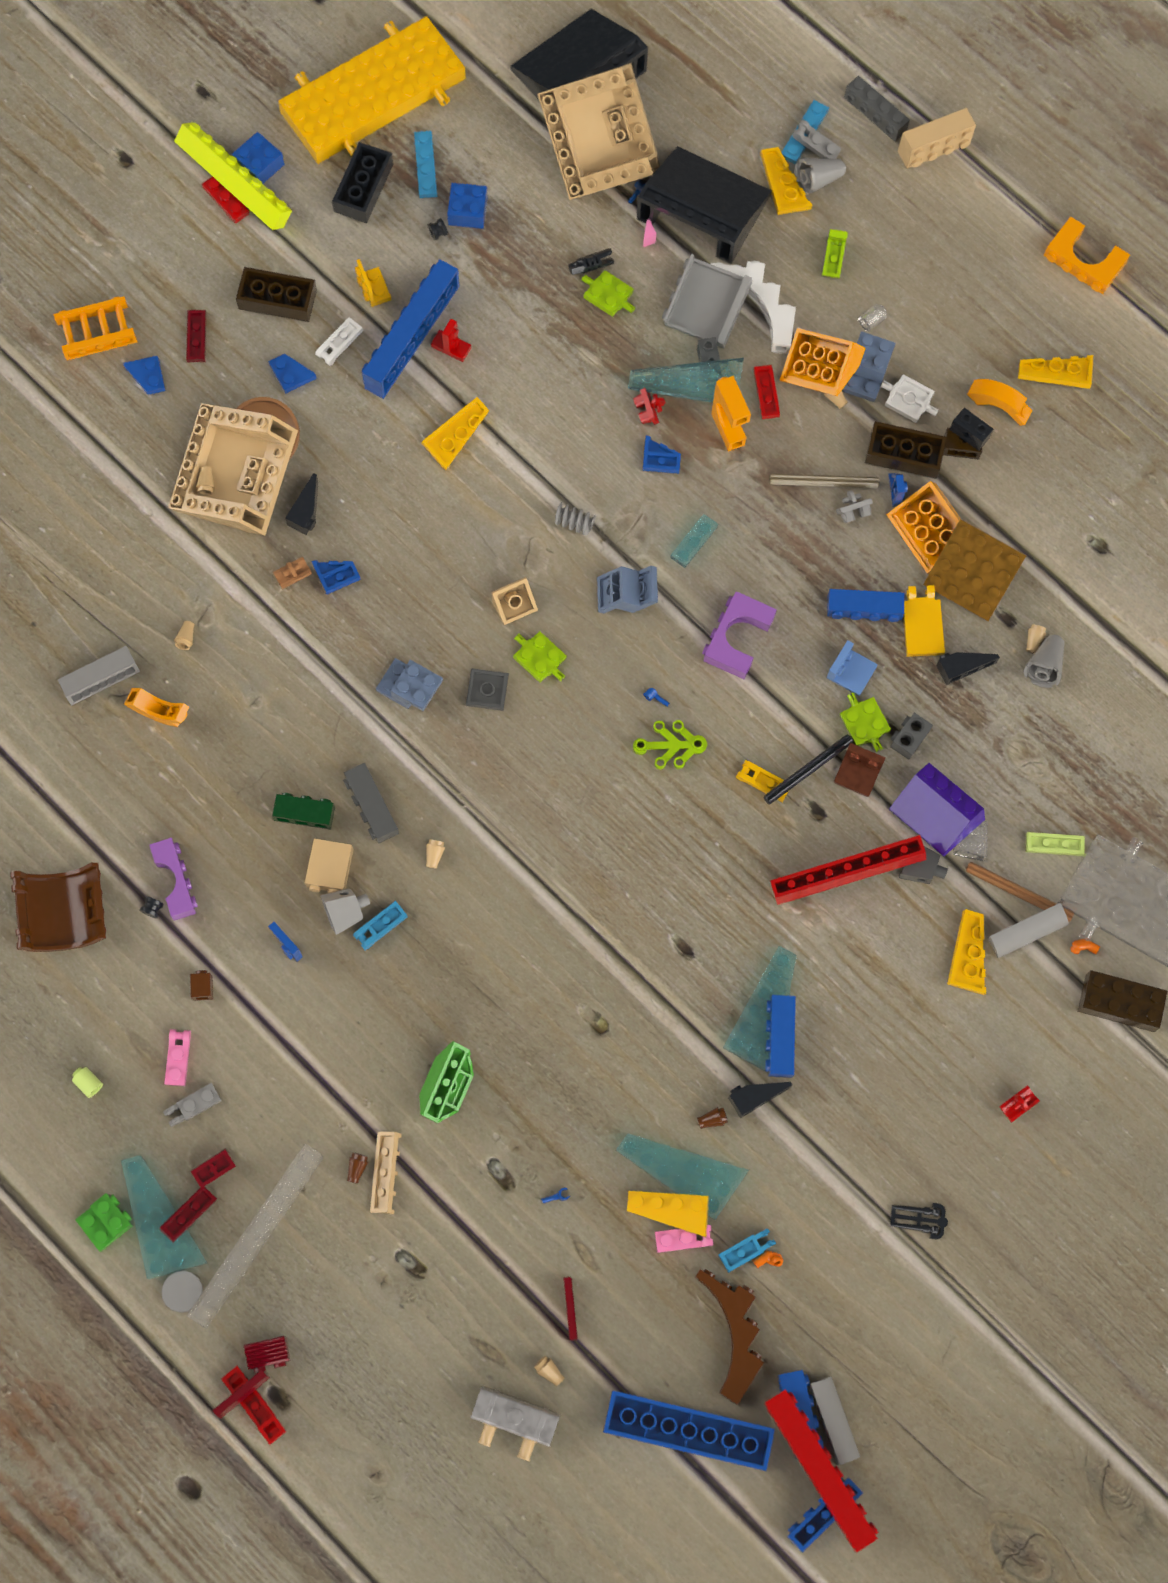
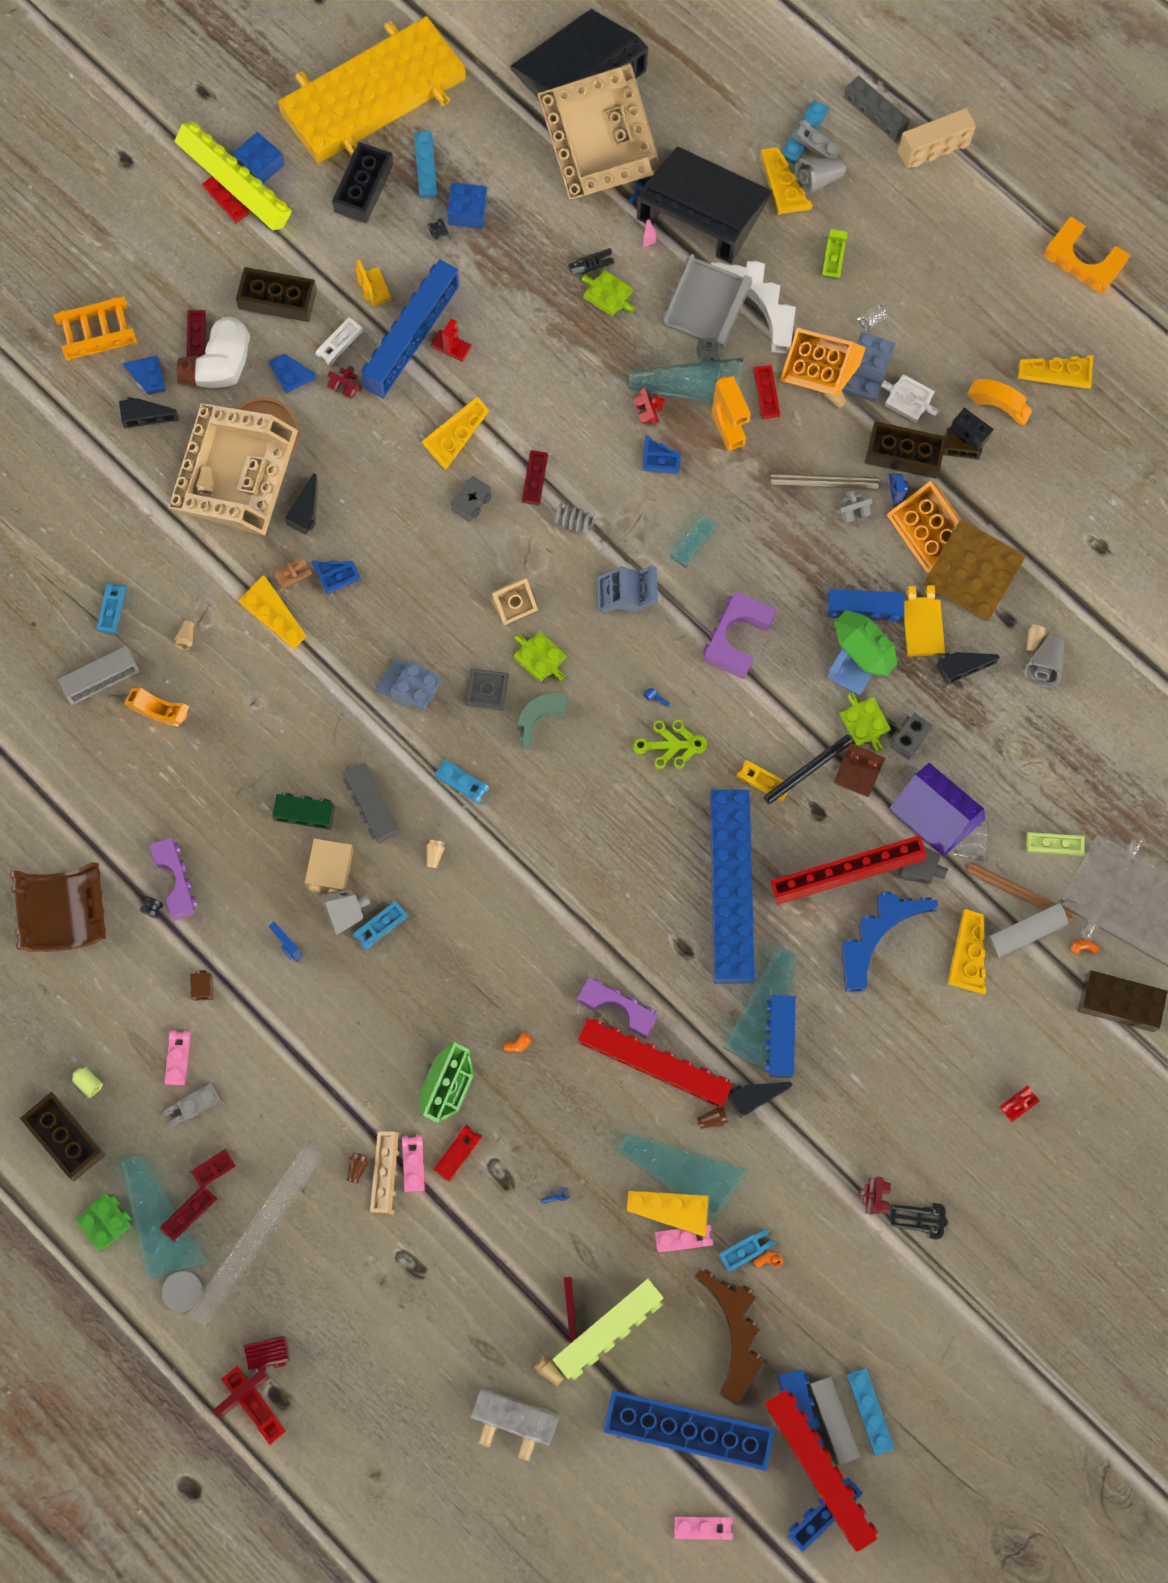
none -> dark brown brick [20,1092,106,1182]
none -> dark azure plate [97,582,127,634]
none -> black slope [119,398,179,429]
none -> white piece [177,317,250,388]
none -> yellow wing [238,575,306,650]
none -> dark red hips [327,366,363,399]
none -> bright pink plate [402,1134,425,1192]
none -> red plate [433,1124,483,1182]
none -> dark azure plate [435,759,490,804]
none -> dark grey brick [451,475,492,522]
none -> orange arm [504,1032,531,1052]
none -> sand green arch [517,693,567,750]
none -> dark red tile [522,450,549,506]
none -> yellowish green brick [552,1279,663,1380]
none -> medium lavender arch [577,978,658,1039]
none -> red brick [577,1018,733,1108]
none -> bright pink plate [674,1517,733,1540]
none -> blue brick [710,790,755,984]
none -> bright green wedge [834,610,898,677]
none -> blue arch [841,892,938,993]
none -> dark azure plate [846,1368,895,1456]
none -> dark red hips [858,1177,891,1215]

